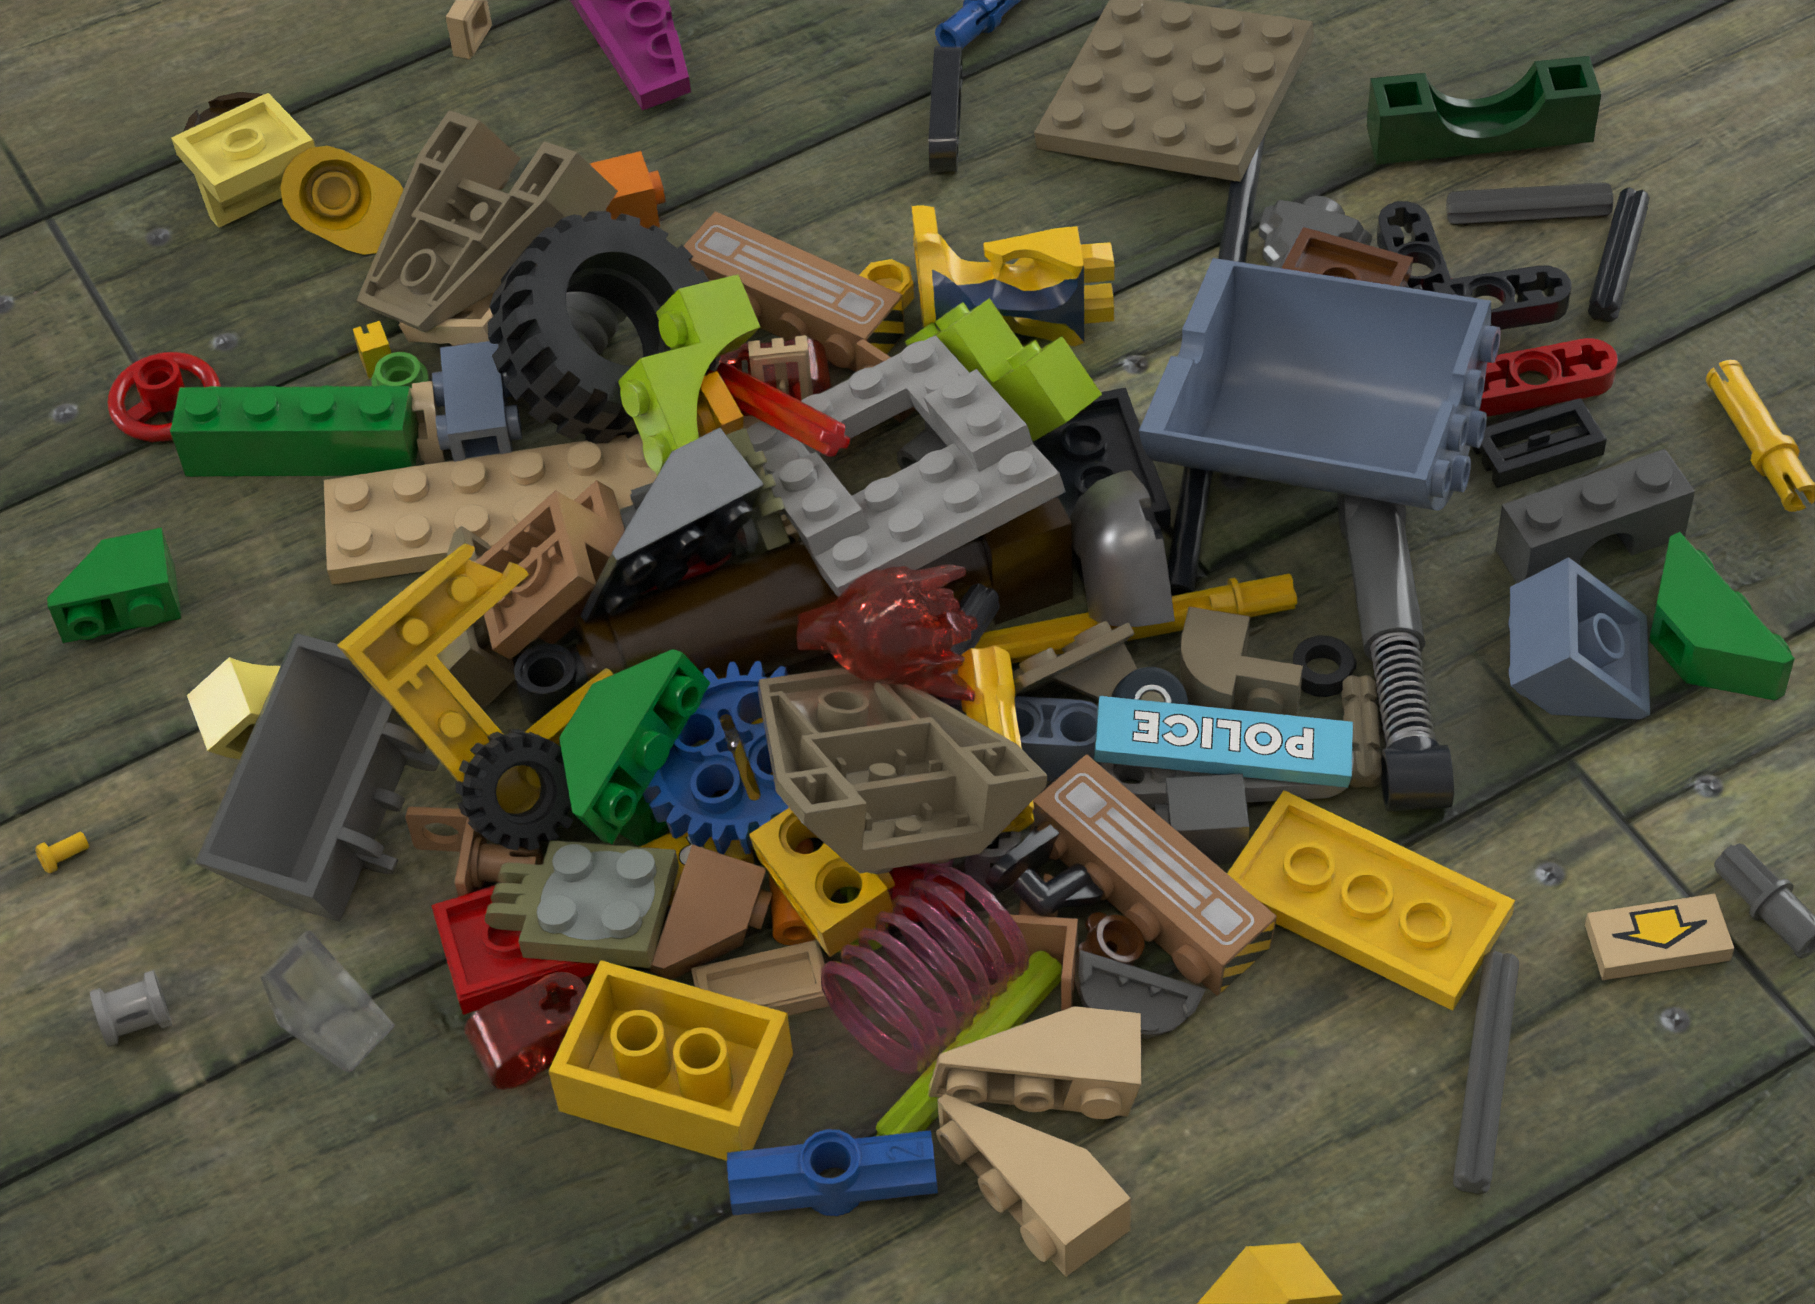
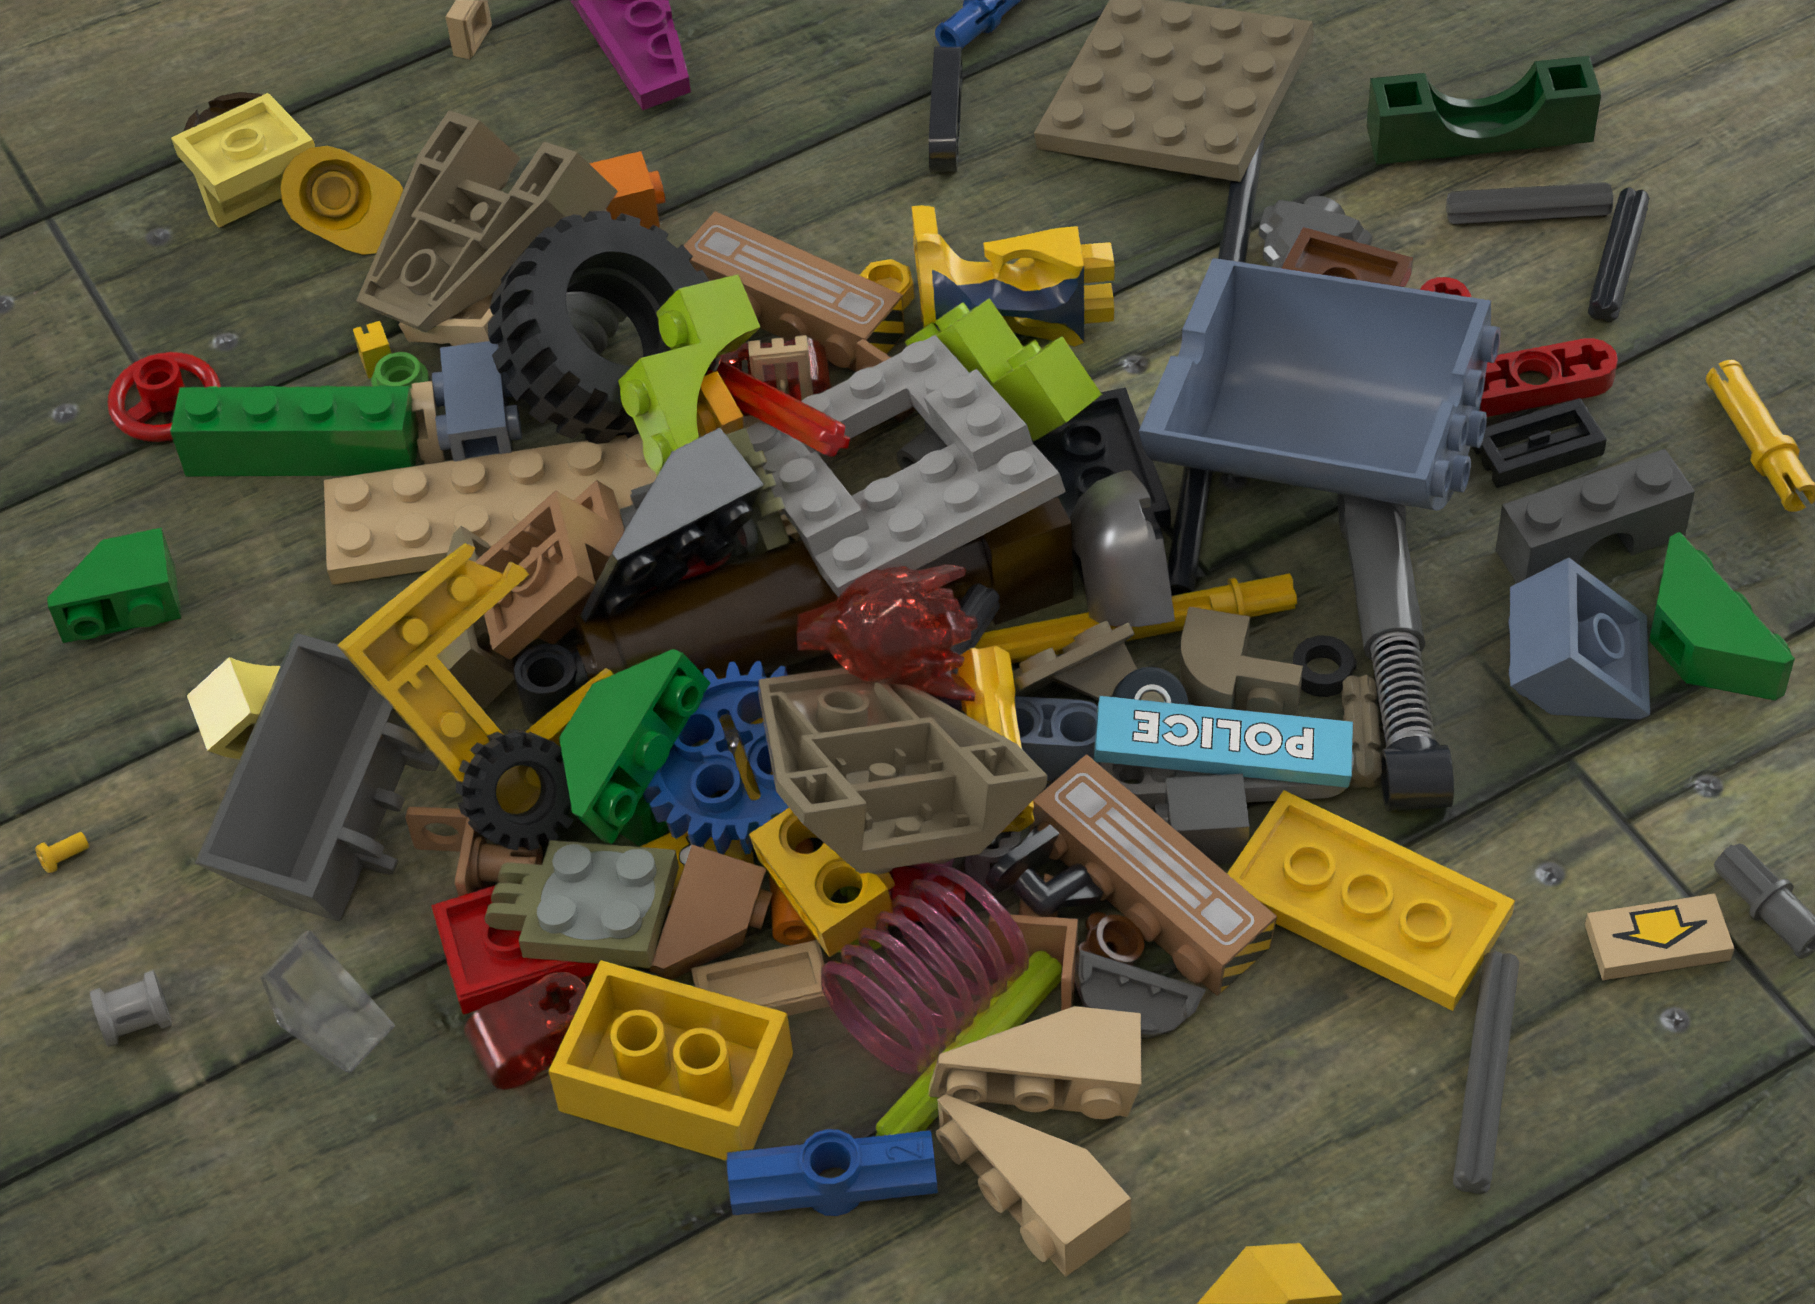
black beam [1377,201,1572,330] -> none

